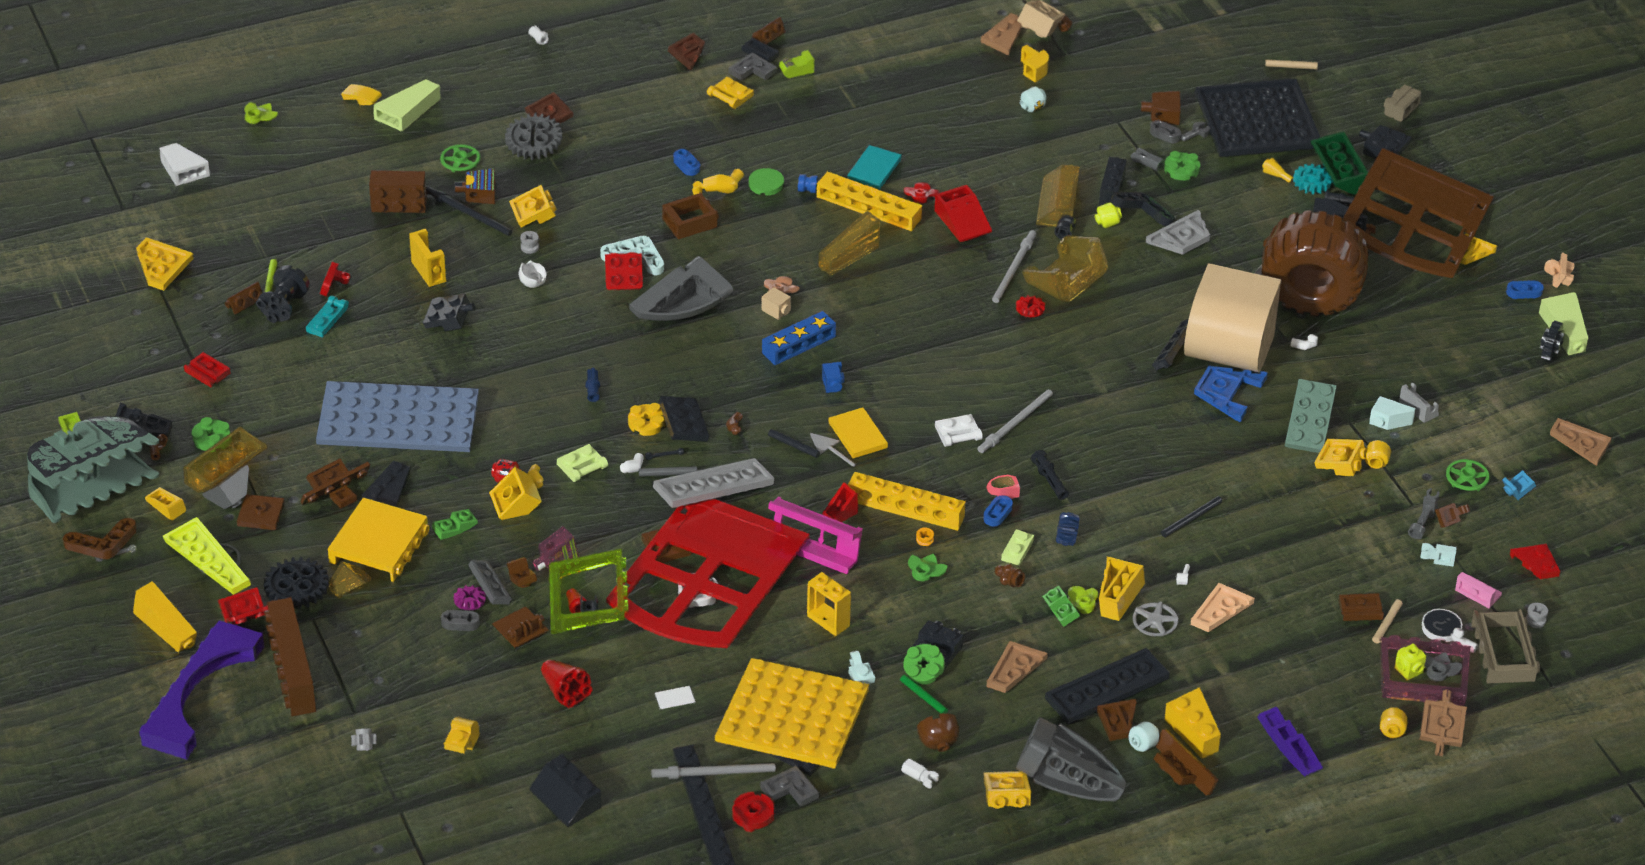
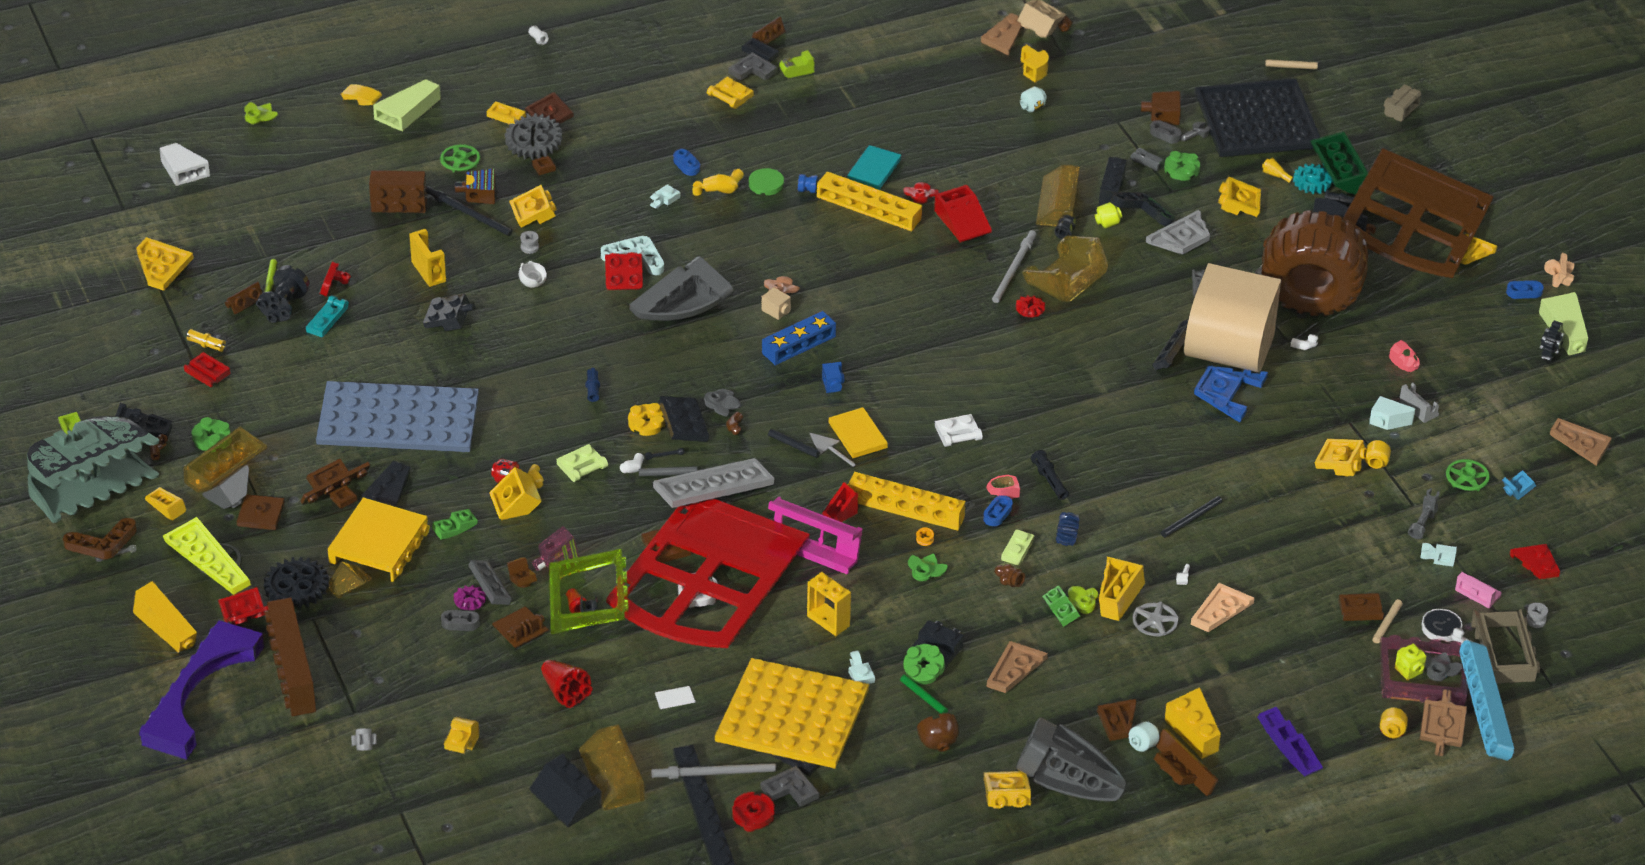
reddish brown window [662,193,719,240] -> none
copper wing [668,33,705,71] -> none
clear yellow slope [818,211,880,275] -> none
white bar [902,759,939,789] -> none
light grey bar [978,389,1053,453] -> none
black plate [1045,648,1170,724] -> none
sand green plate [1285,379,1336,453] -> none
black plate [1359,125,1412,159] -> none
reddish brown plate [1435,503,1470,528] -> none
none -> yellow pin [187,329,226,352]
none -> yellow plate [487,101,526,124]
none -> reddish brown tile [532,156,556,175]
none -> clear yellow slope [579,724,645,811]
none -> light aqua plate [650,185,680,209]
none -> dark grey plate [704,389,741,417]
none -> dark grey bar [1192,269,1204,297]
none -> yellow plate [1218,177,1261,217]
none -> coral rock [1389,340,1420,372]
none -> medium azure beam [1459,640,1514,761]

